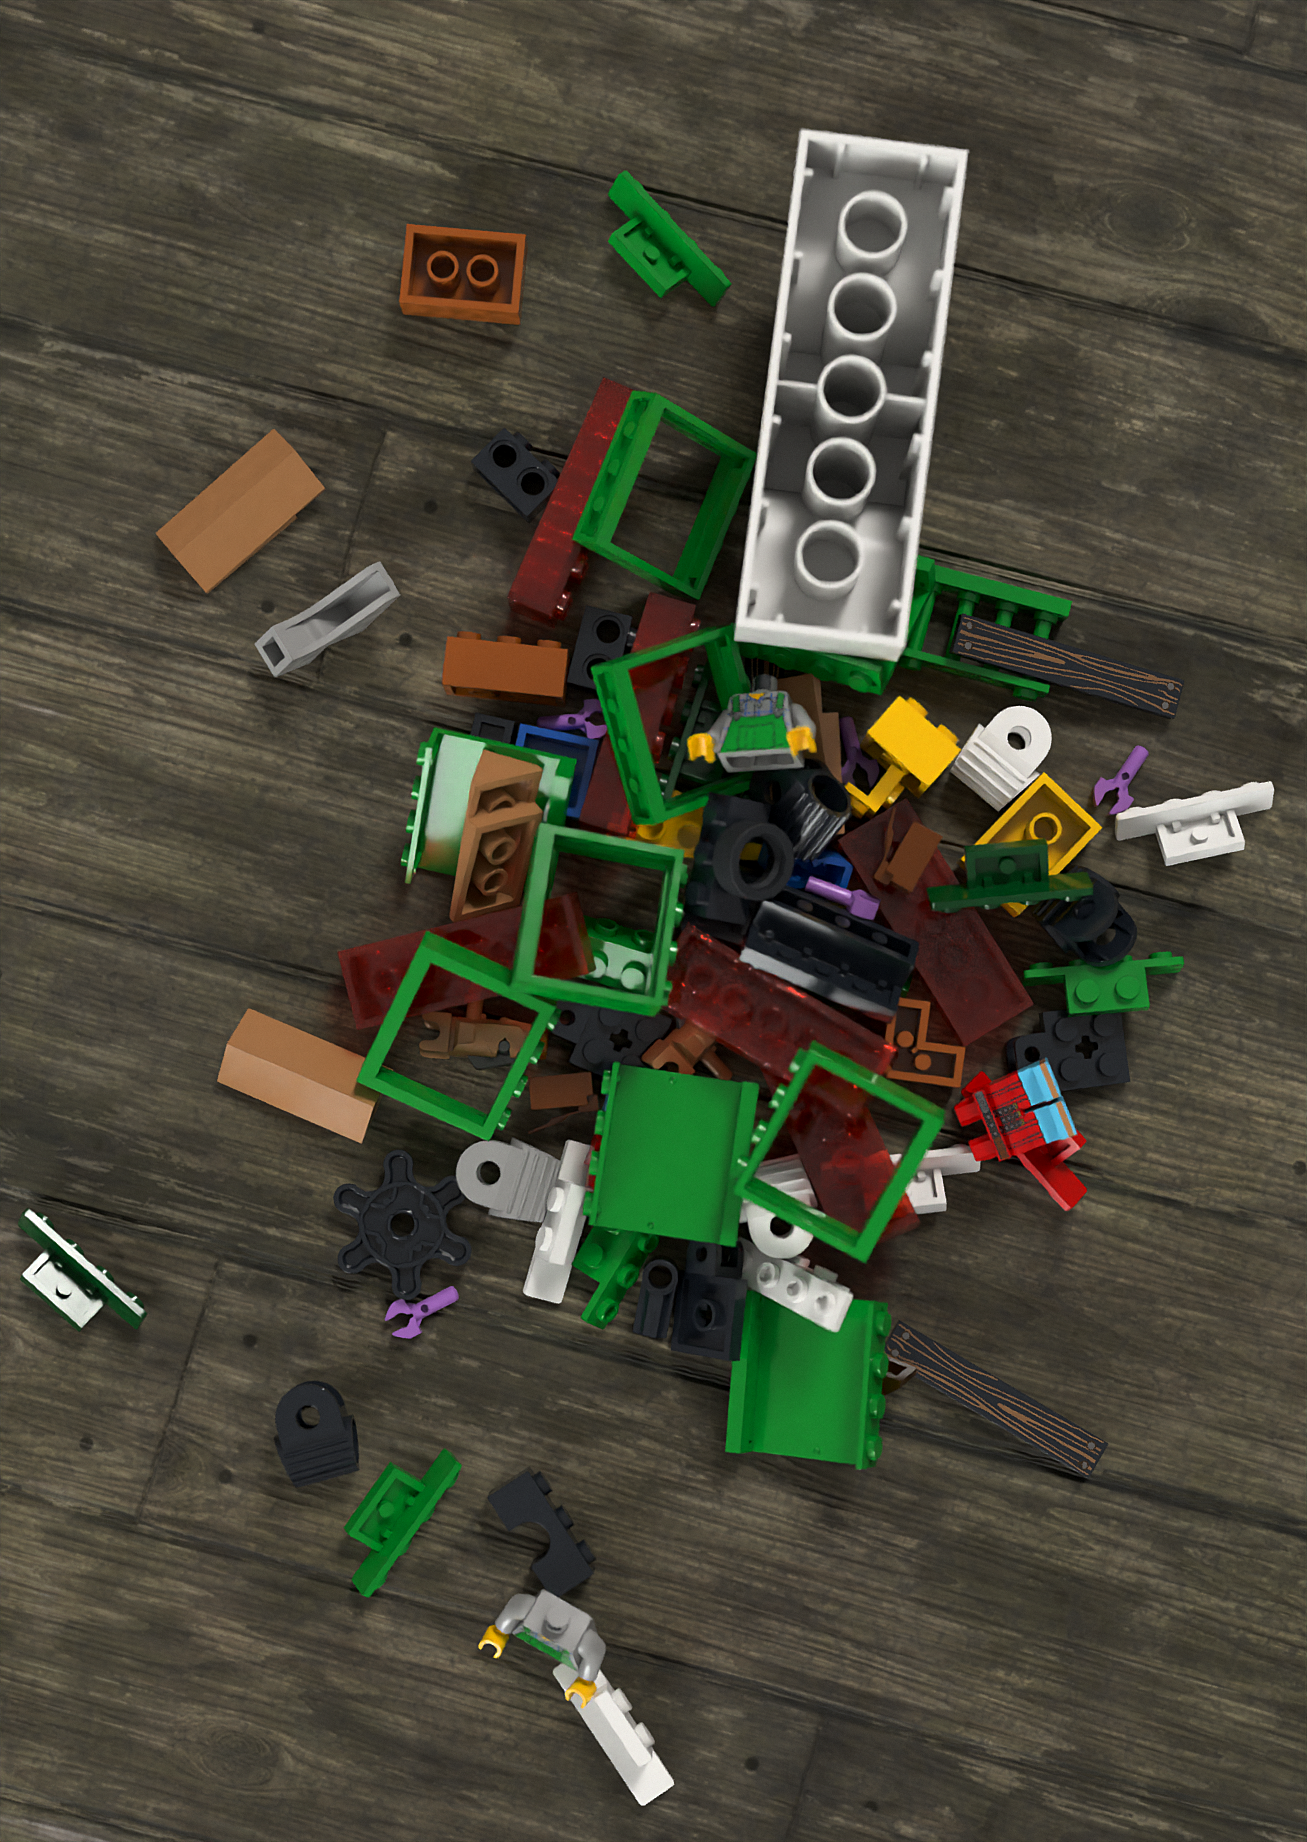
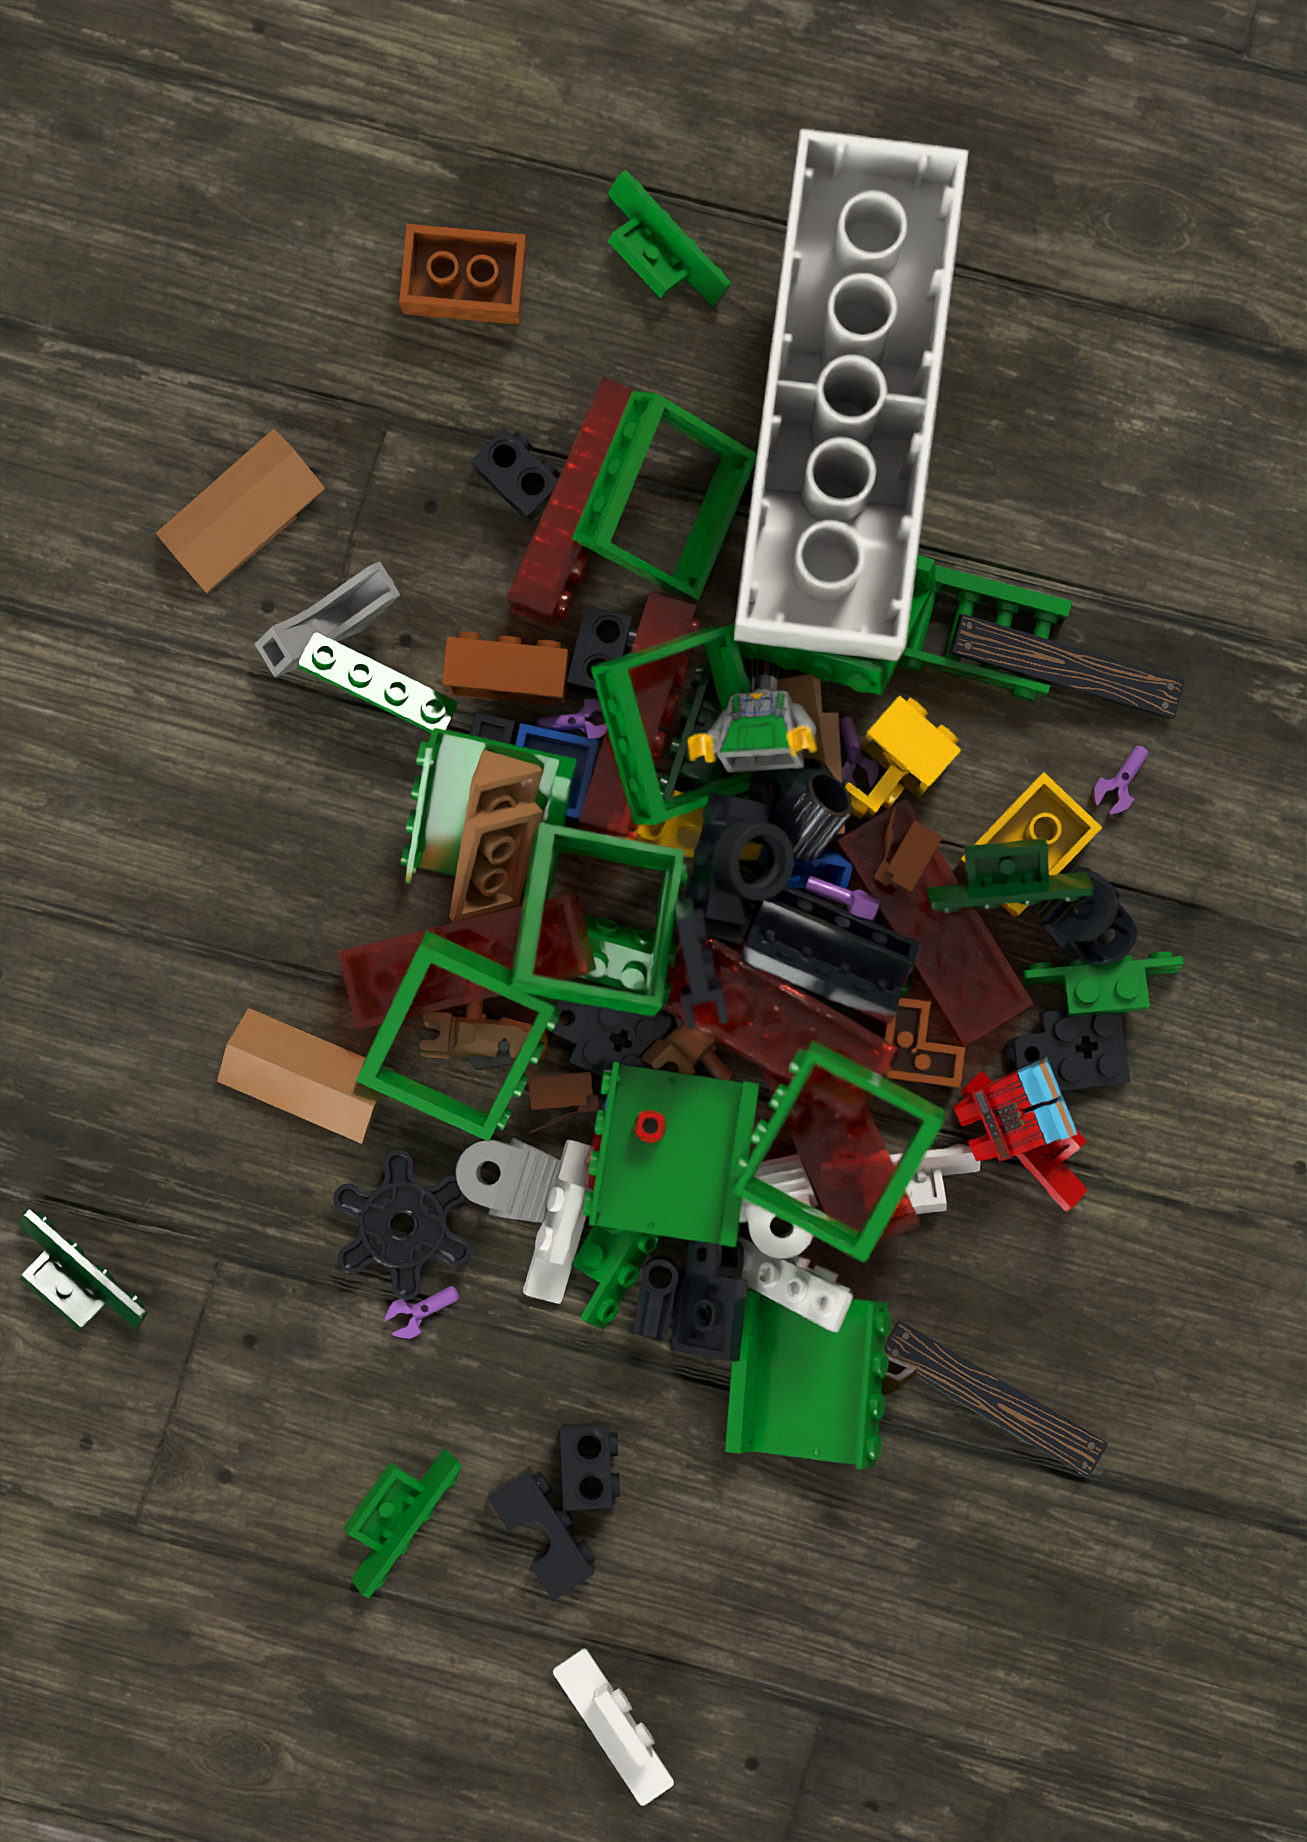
black piece [274,1380,360,1488] -> none
light grey torso [479,1590,606,1708] -> none
white piece [950,706,1052,812] -> none
white bracket [1115,781,1274,866] -> none
none -> bracket [298,633,458,733]
none -> black brick [560,1422,620,1510]
none -> red hose [634,1110,667,1143]
none -> black plate [676,897,729,1030]

